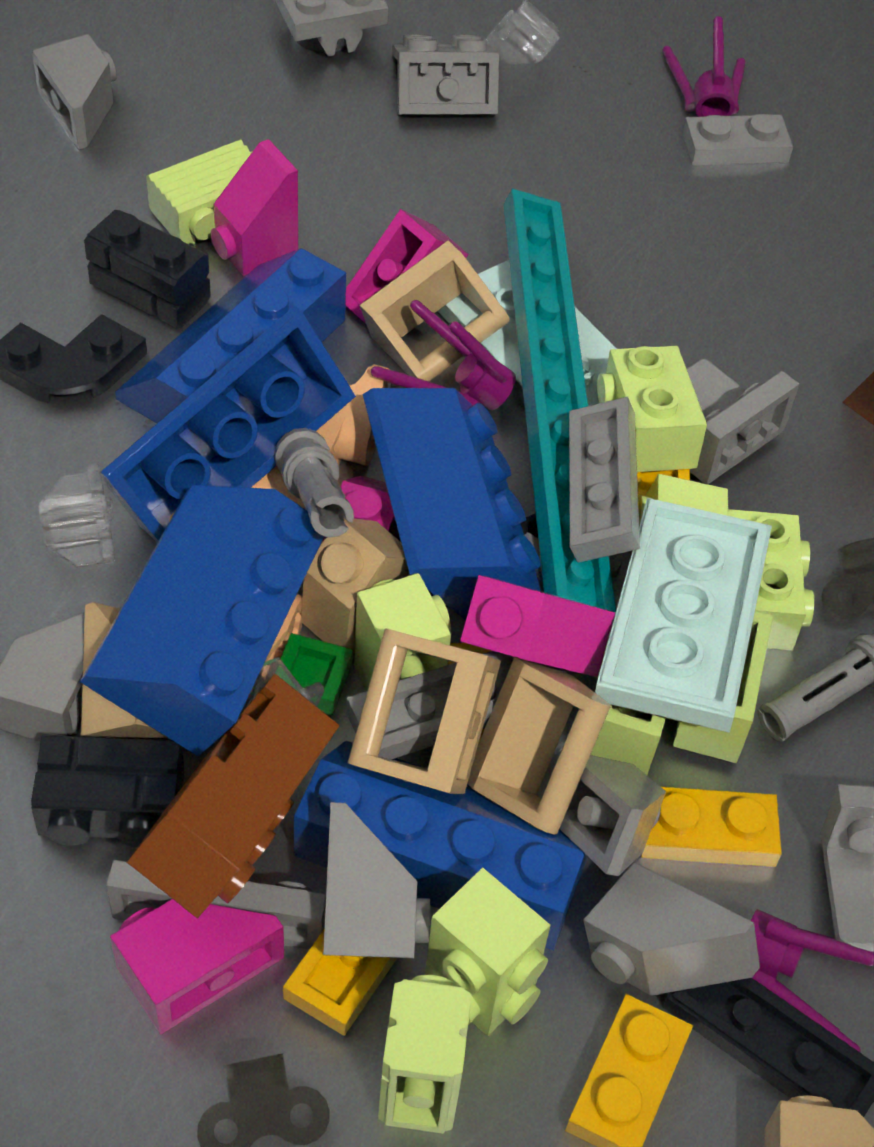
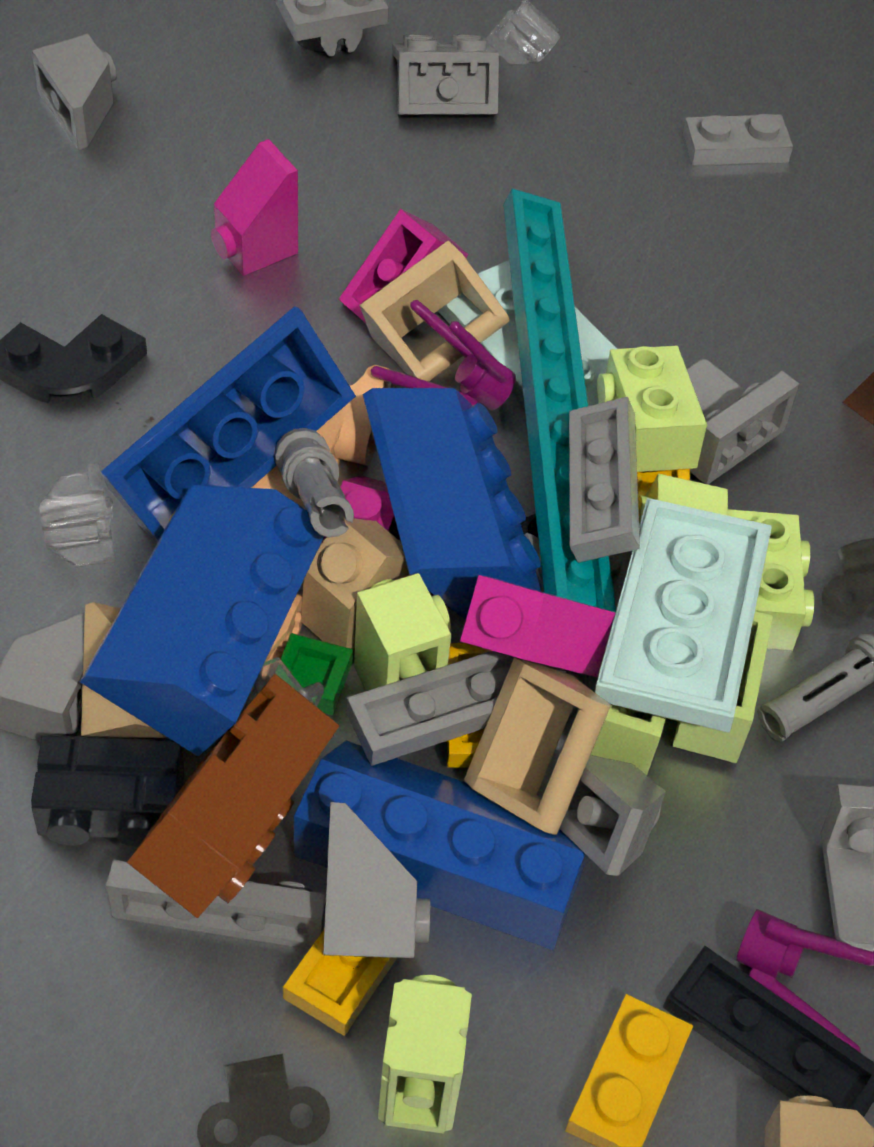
black brick [84,210,211,329] -> none
dark pink slope [110,899,284,1035] -> none
blue slope [115,248,346,423] -> none
yellowish green brick [146,139,253,244] -> none
tan tile [348,628,501,794] -> none
yellowish green brick [425,868,551,1037] -> none
light grey slope [583,862,760,996] -> none
yellow plate [641,787,782,867] -> none
magenta plant [662,16,746,117] -> none

